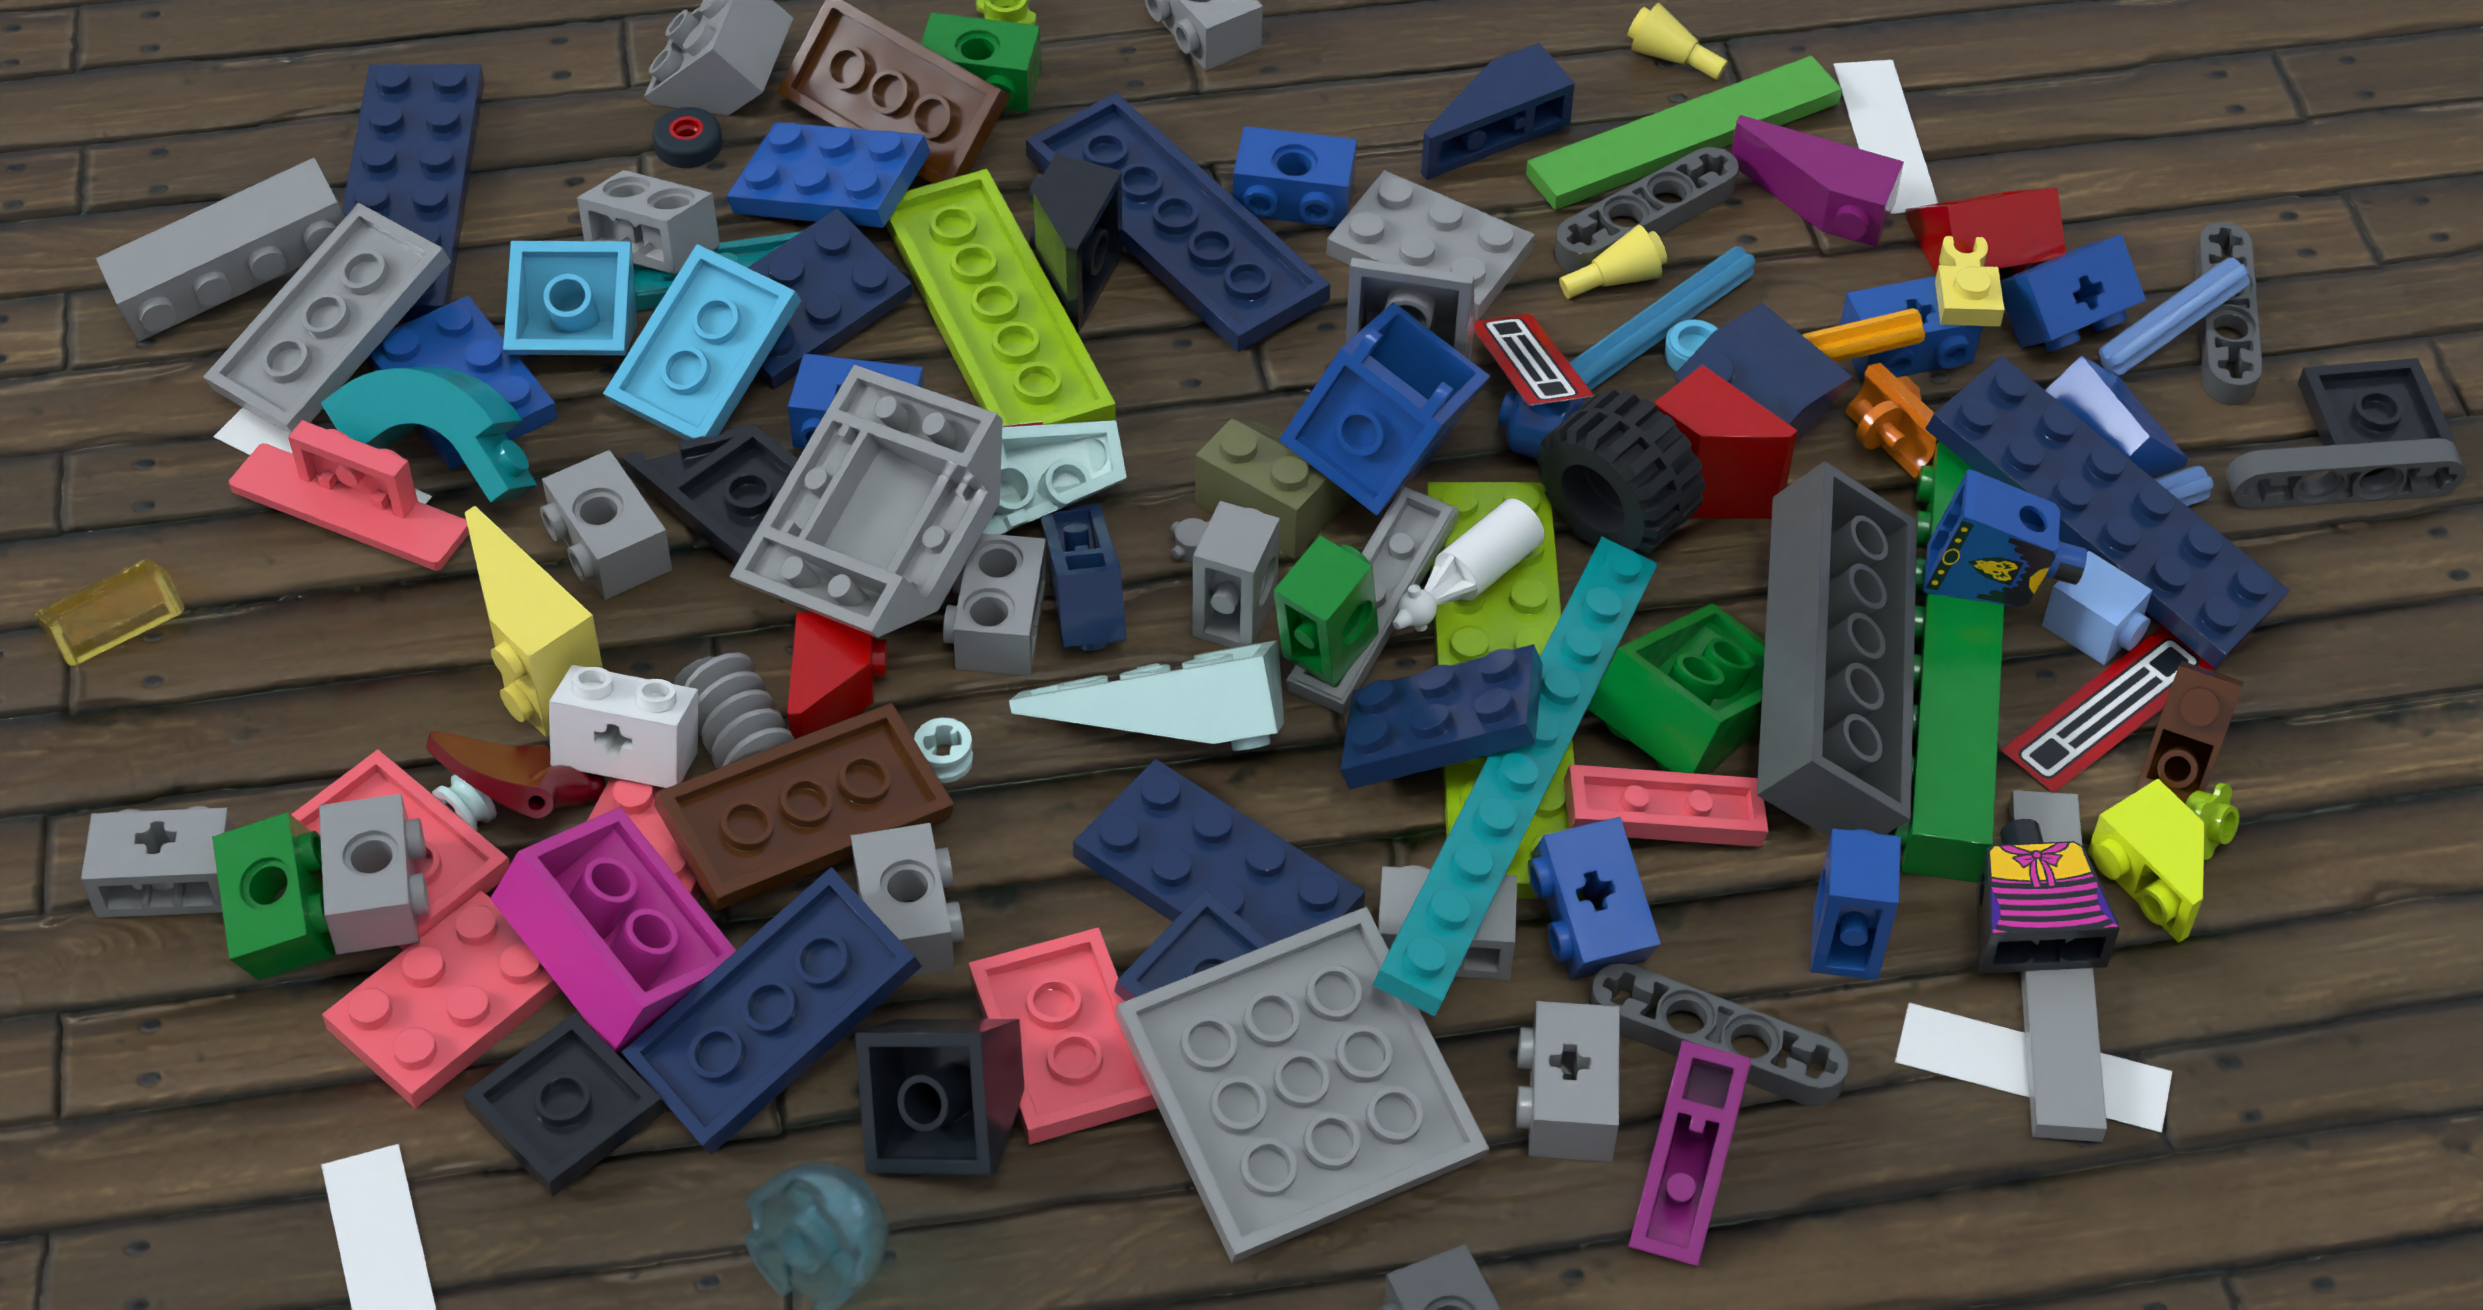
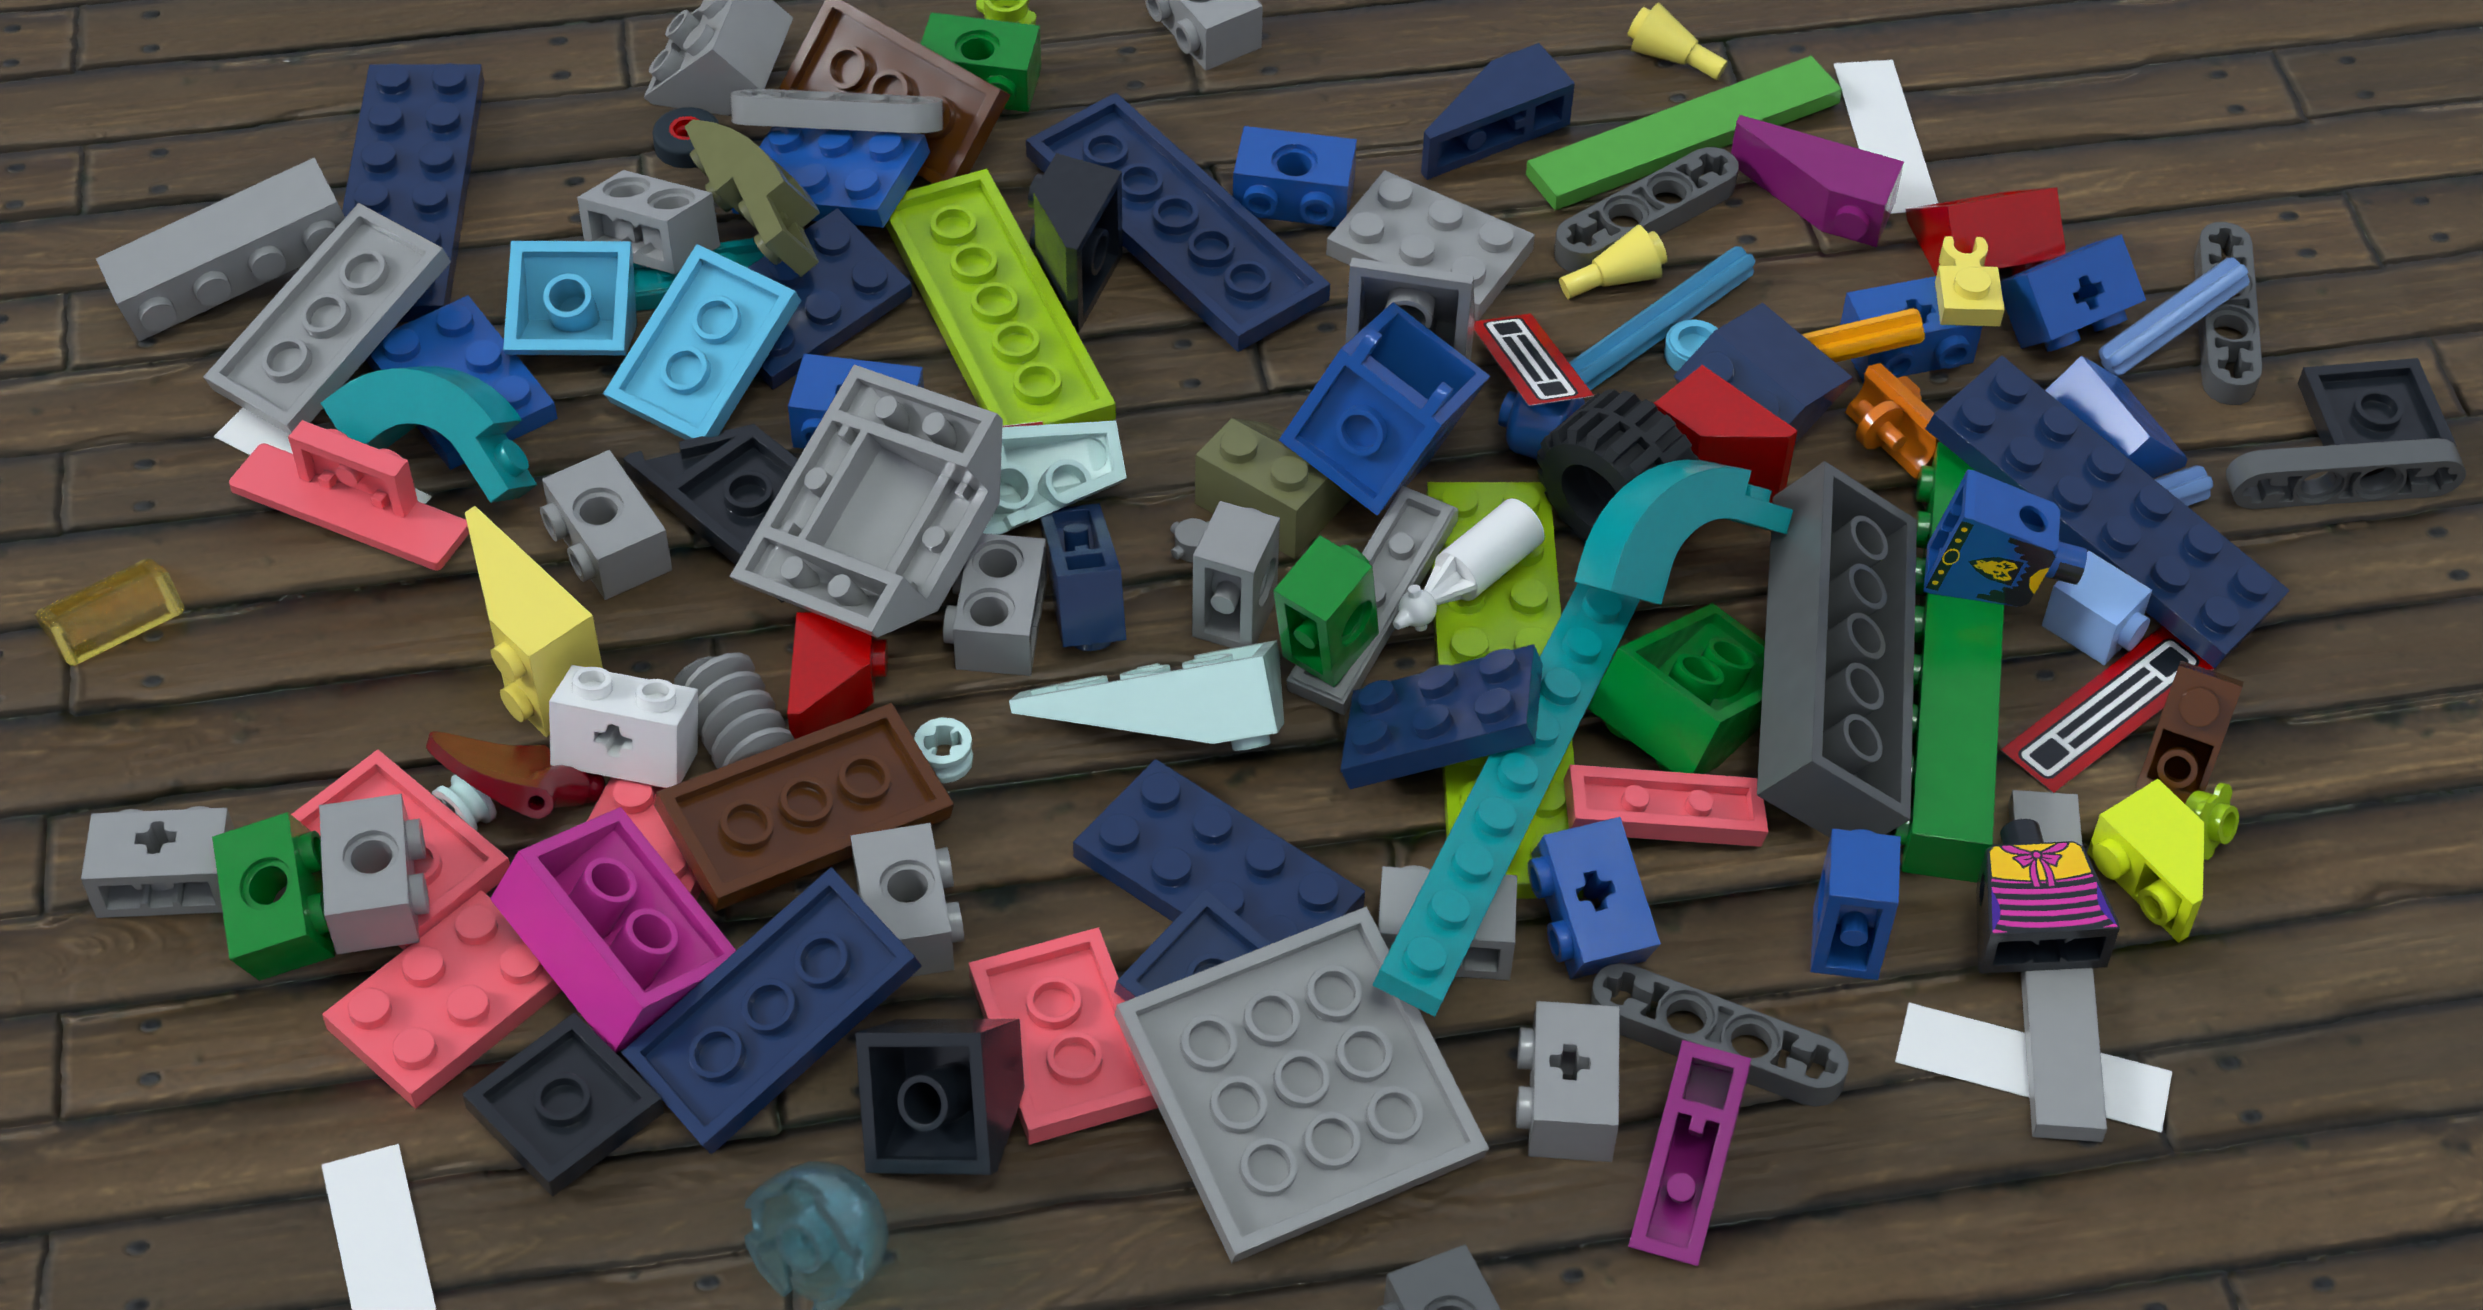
none -> olive slope [685,119,820,277]
none -> light grey beam [730,89,943,133]
none -> teal arch [1574,460,1793,605]

